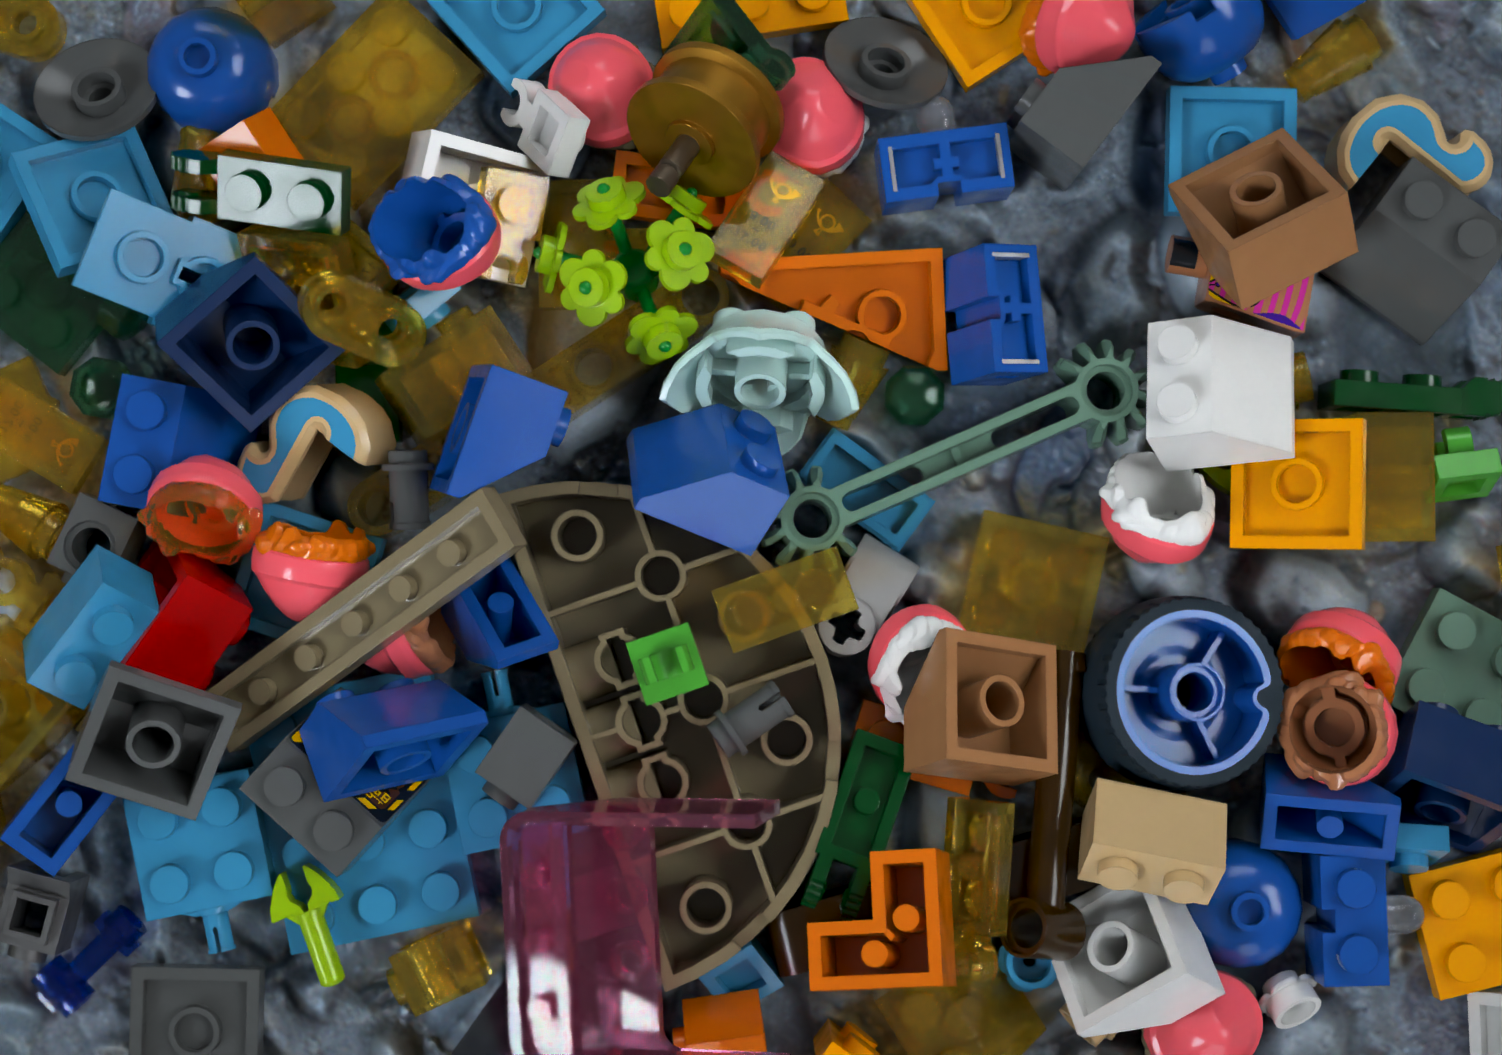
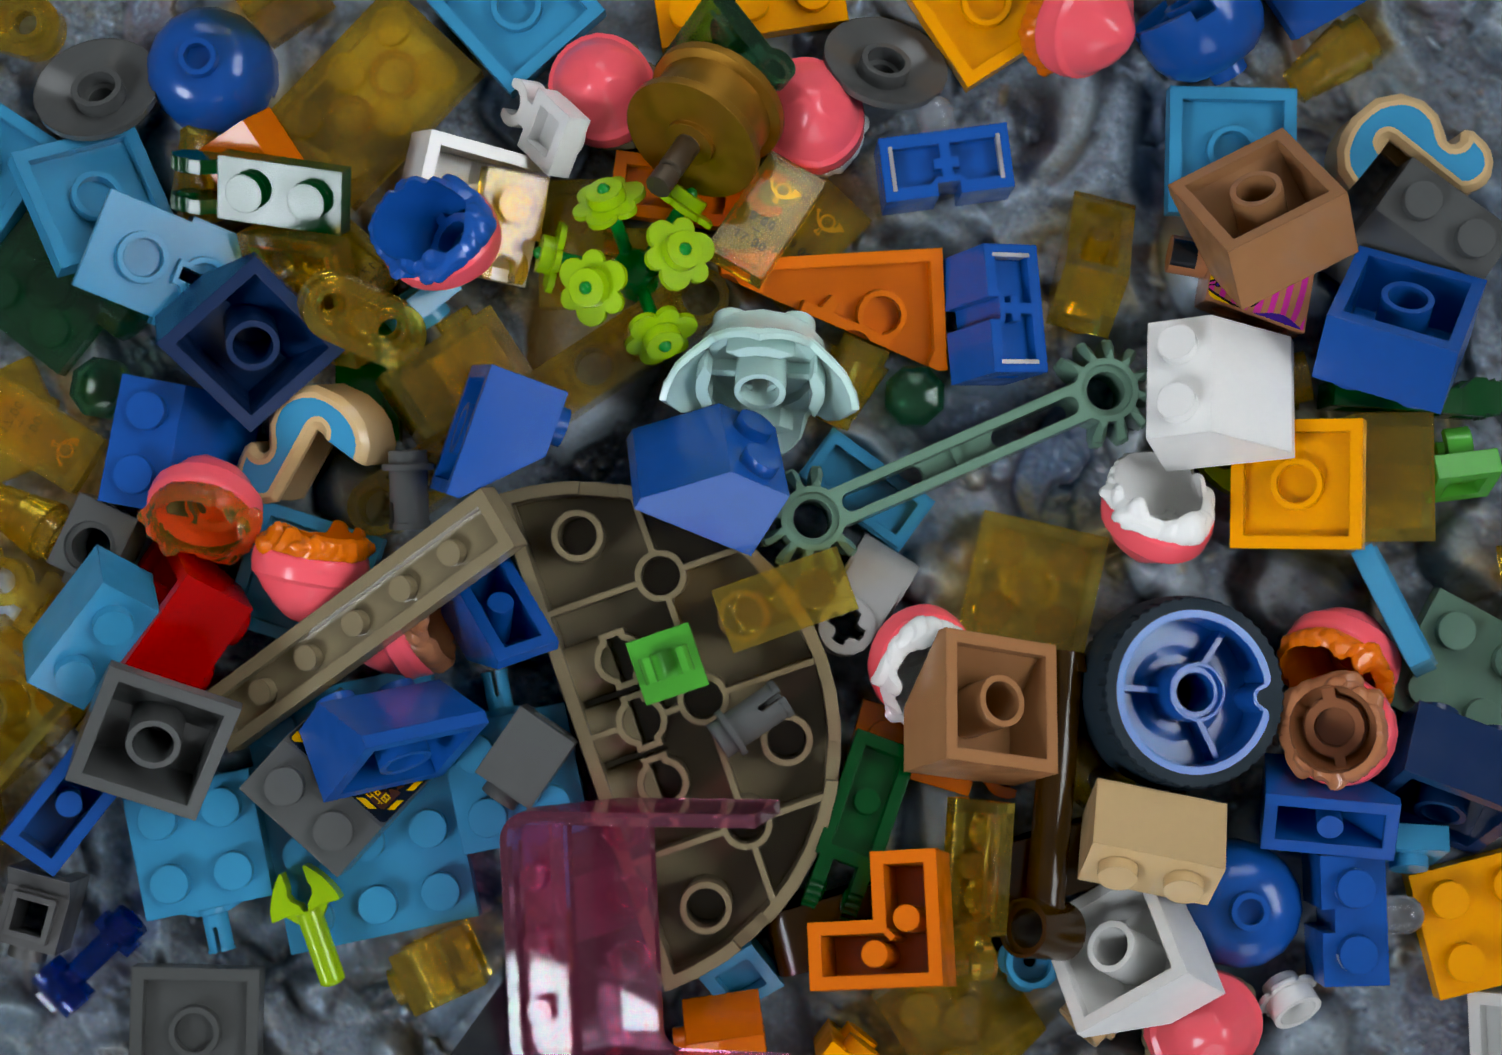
dark grey slope [1007,56,1162,191] -> none
none -> clear yellow slope [1046,190,1136,339]
none -> blue brick [1311,245,1487,415]
none -> dark azure tile [1351,543,1438,678]

